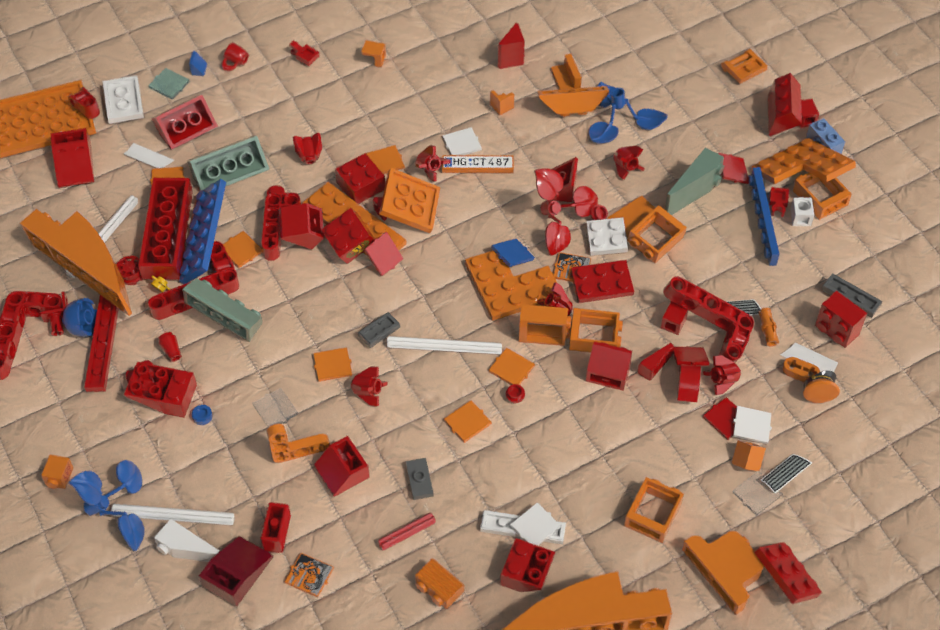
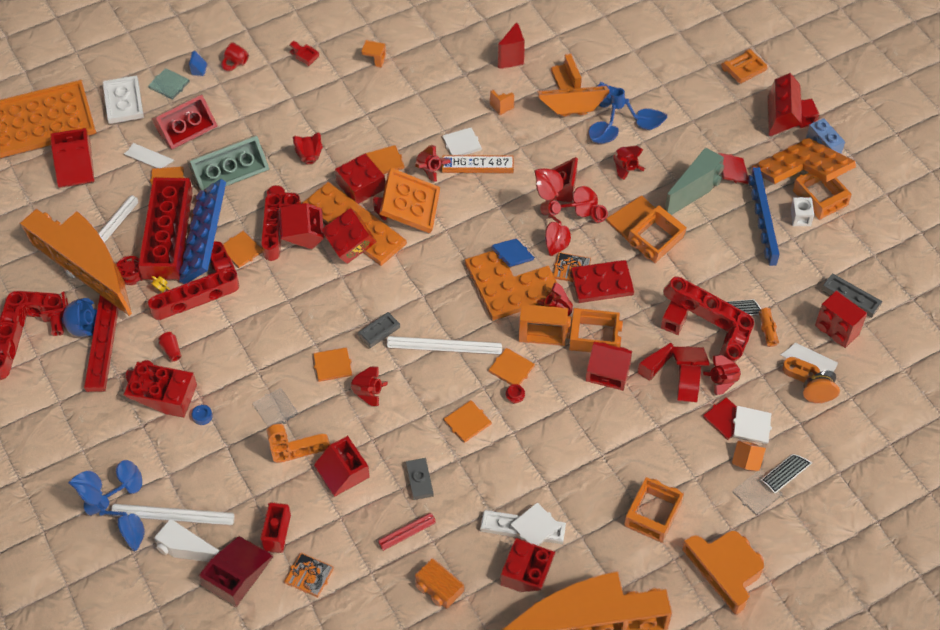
orange brick [41,454,73,489] -> none
red piece [68,87,100,119] -> none
sand green slope [183,278,262,342] -> none
piece [364,232,404,276] -> none
white plate [587,218,628,256] -> none
red plate [754,542,822,604] -> none
red plate [769,187,789,217] -> none

